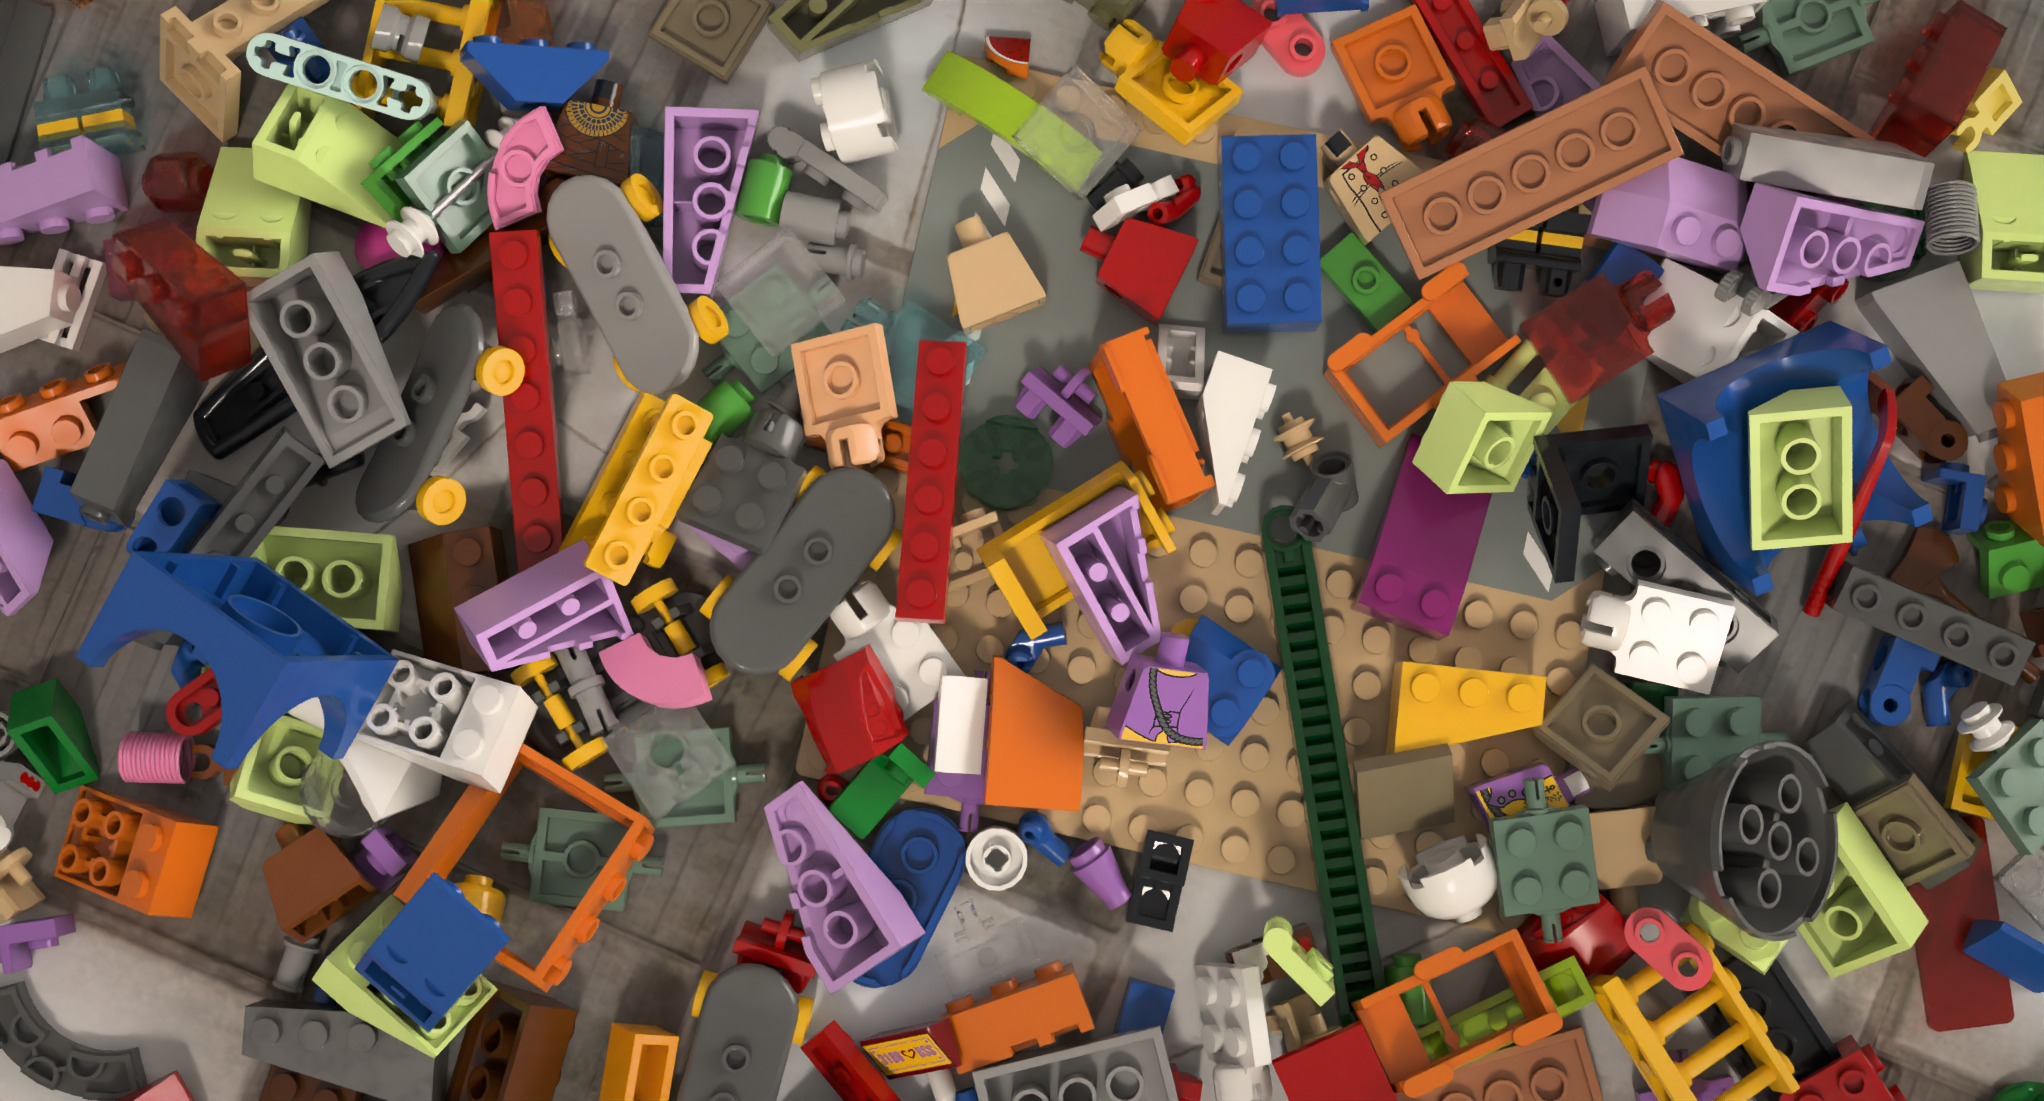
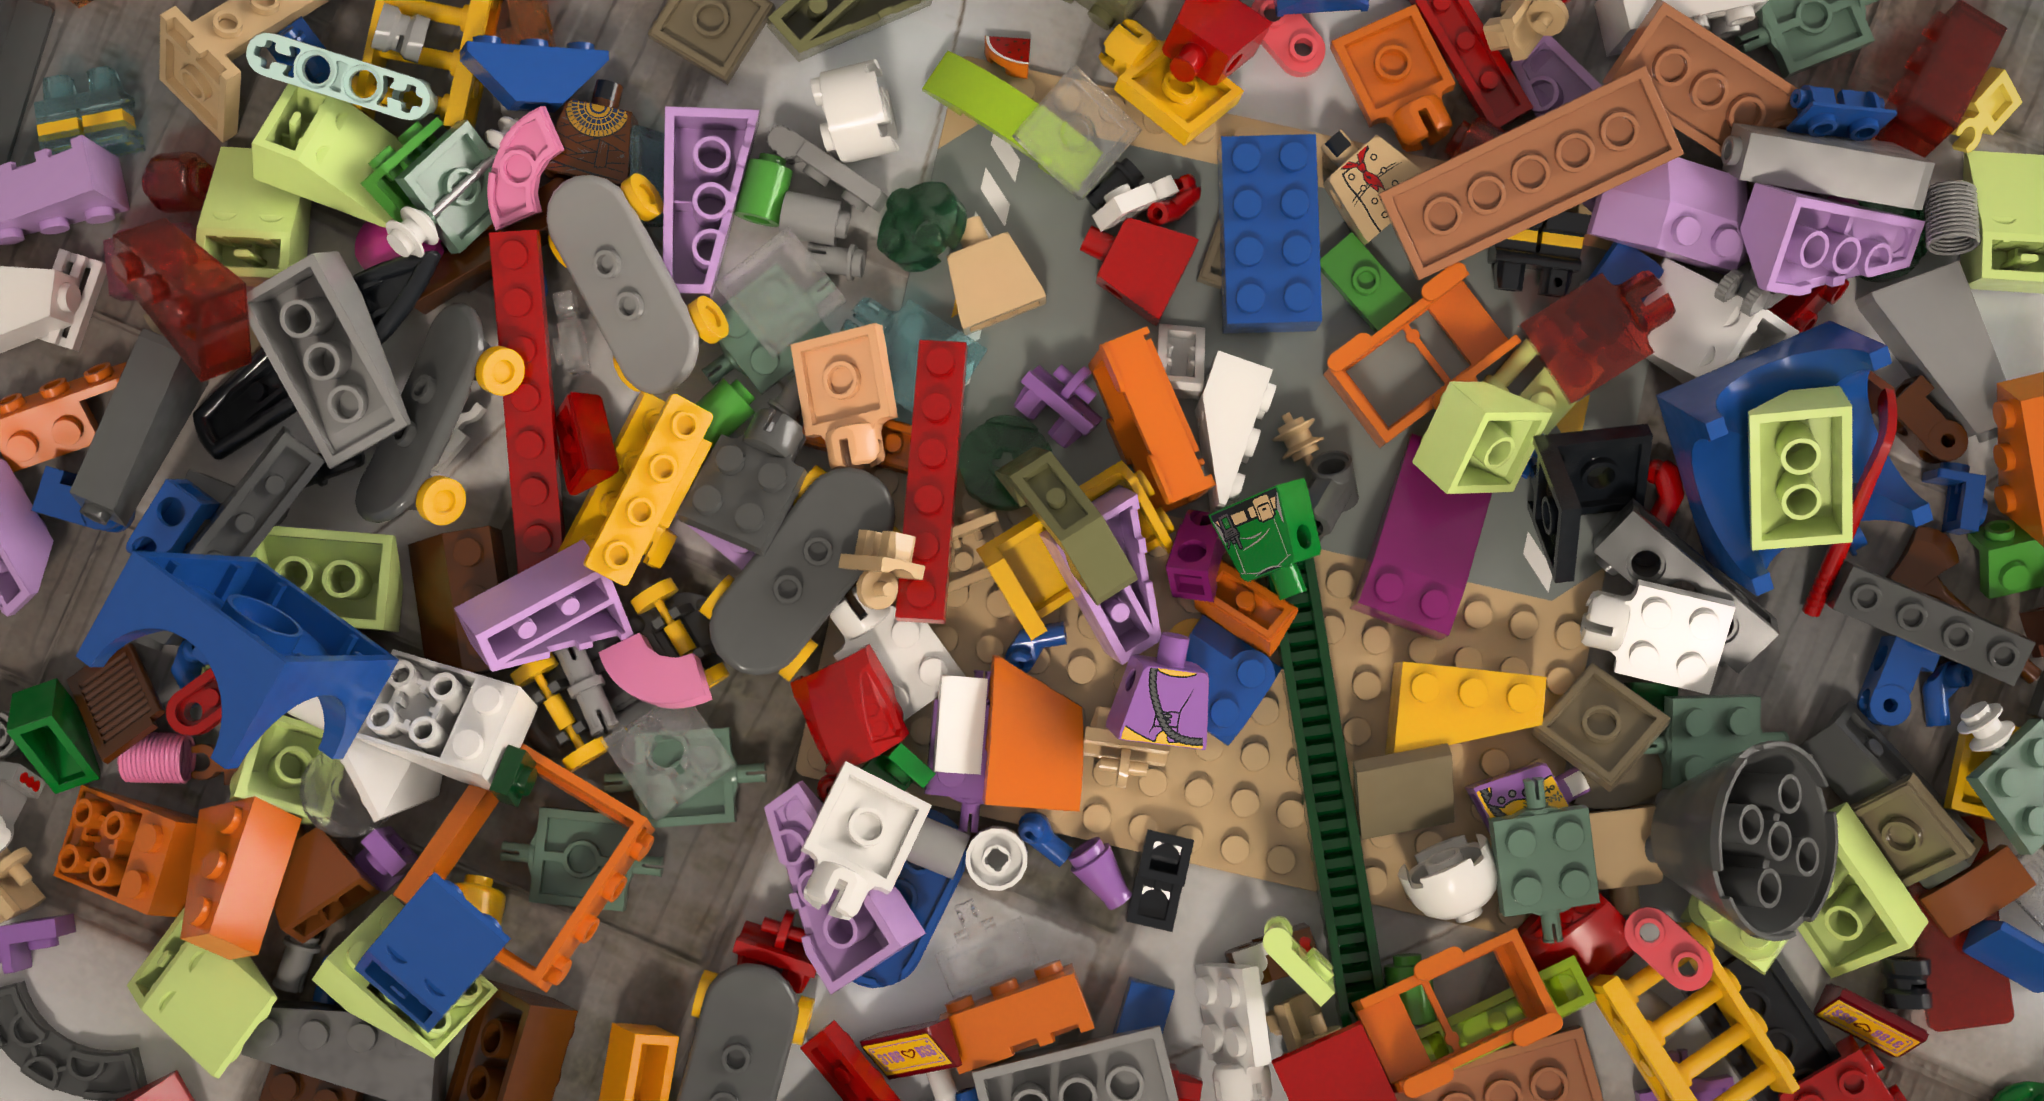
none -> reddish brown window [67,643,165,764]
none -> yellowish green slope [127,907,278,1079]
none -> orange wedge [180,796,302,960]
none -> dark green plate [489,745,537,808]
none -> red slope [555,391,619,496]
none -> white plate [800,761,932,920]
none -> tan hips [838,529,925,610]
none -> clear green plate [877,181,967,272]
none -> light grey brick [906,817,971,879]
none -> olive slope [994,446,1138,606]
none -> magenta leg [1166,509,1226,602]
none -> orange slope [1194,559,1298,657]
none -> green torso [1208,478,1321,601]
none -> blue hinge [1786,85,1897,141]
none -> slope [1813,983,1929,1058]
none -> black wheel [1881,956,1933,1010]
none -> dark orange slope [1917,844,2037,938]

